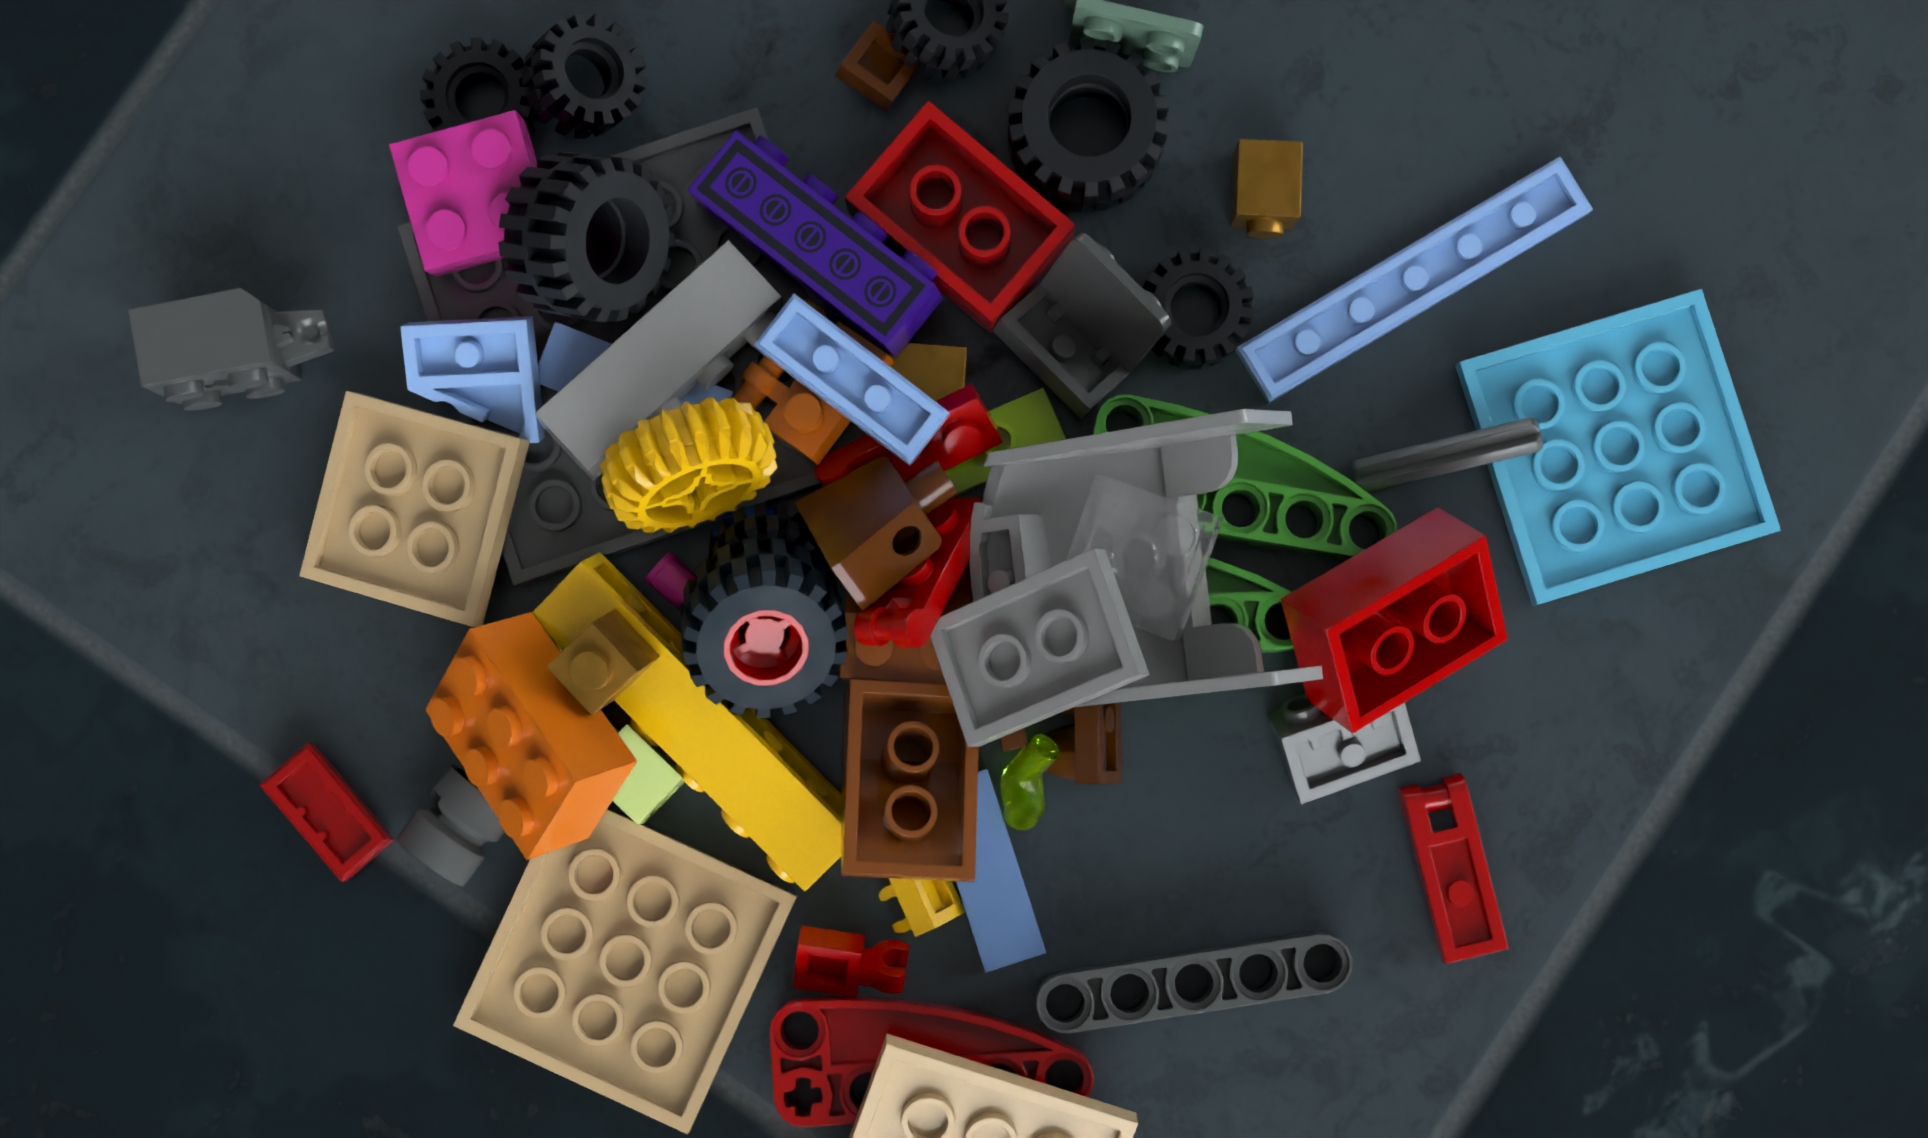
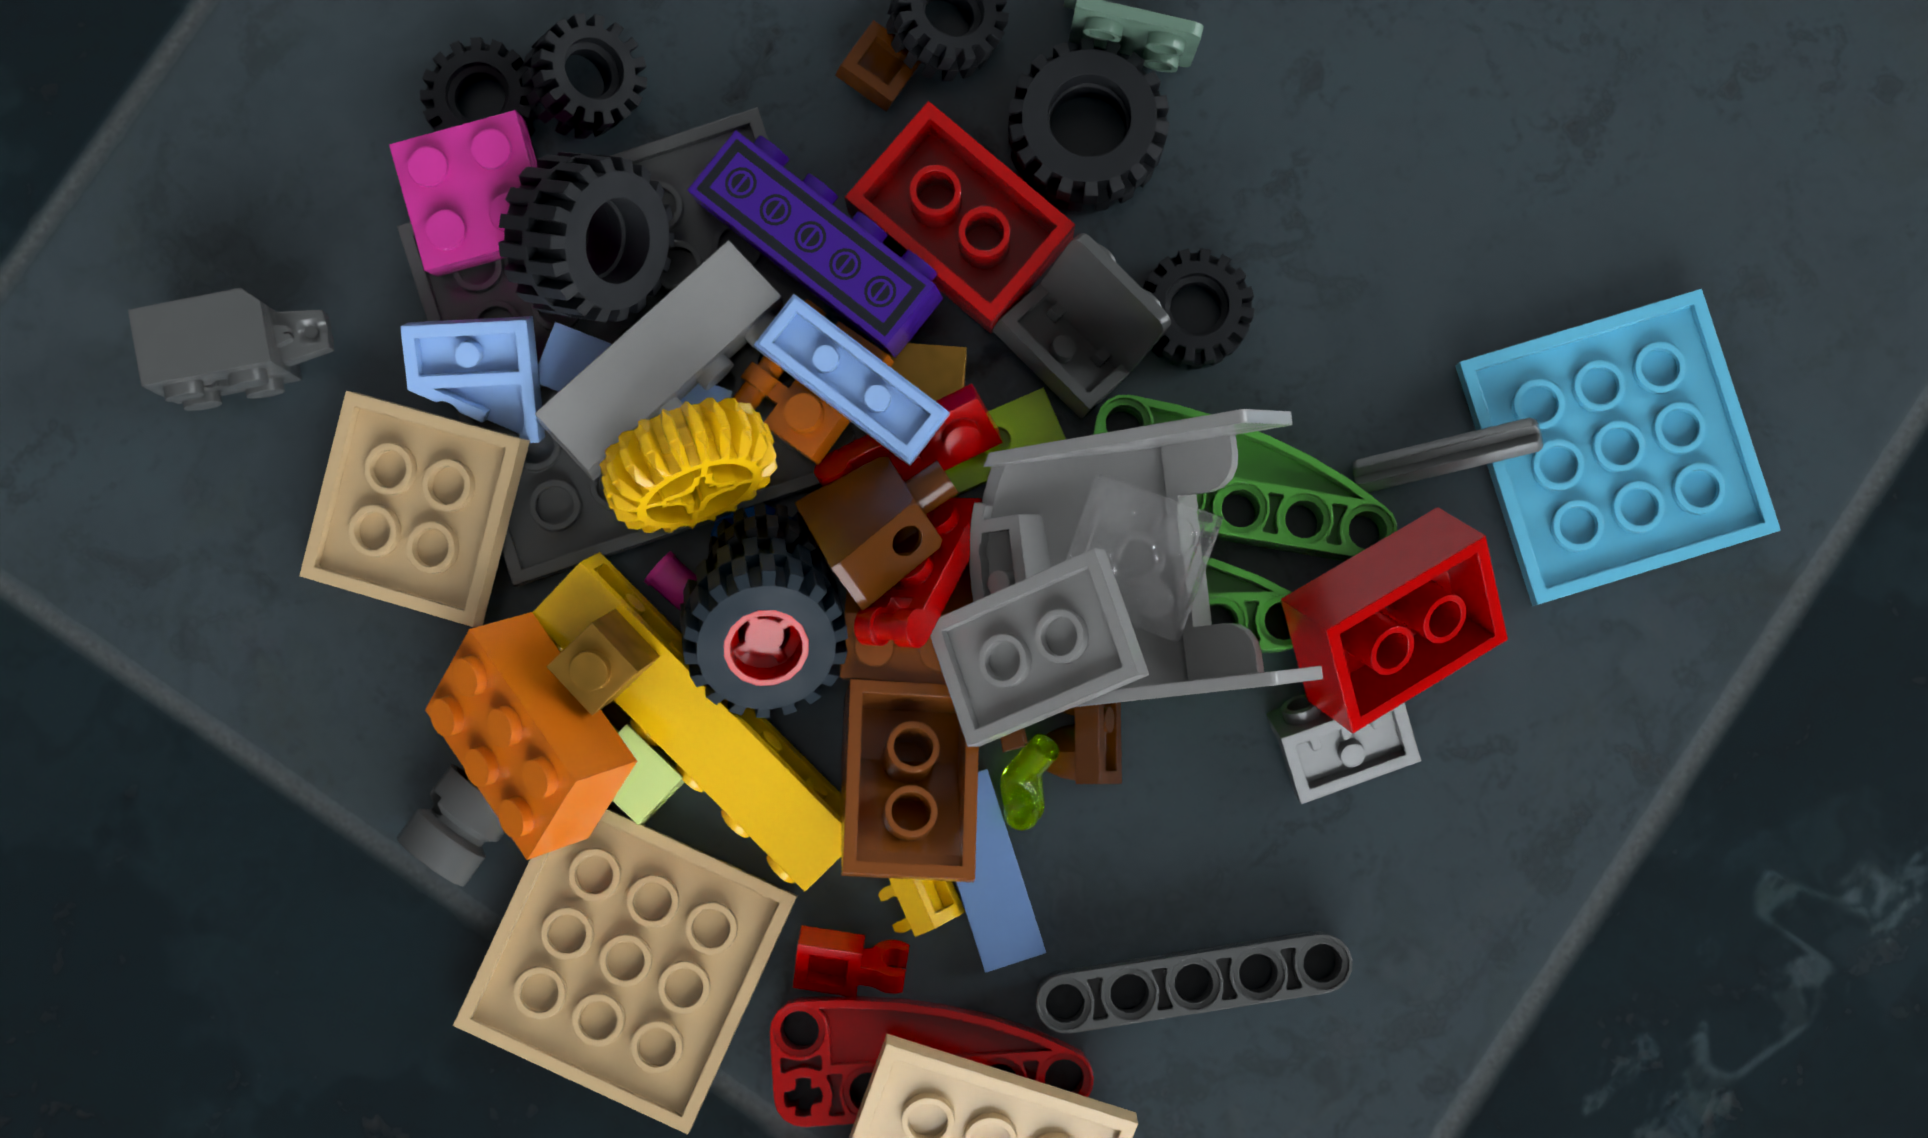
red plate [259,743,395,882] -> none
pearl gold brick [1231,139,1303,239] -> none
light blue tile [1235,157,1593,404] -> none
red plate [1398,772,1509,964] -> none

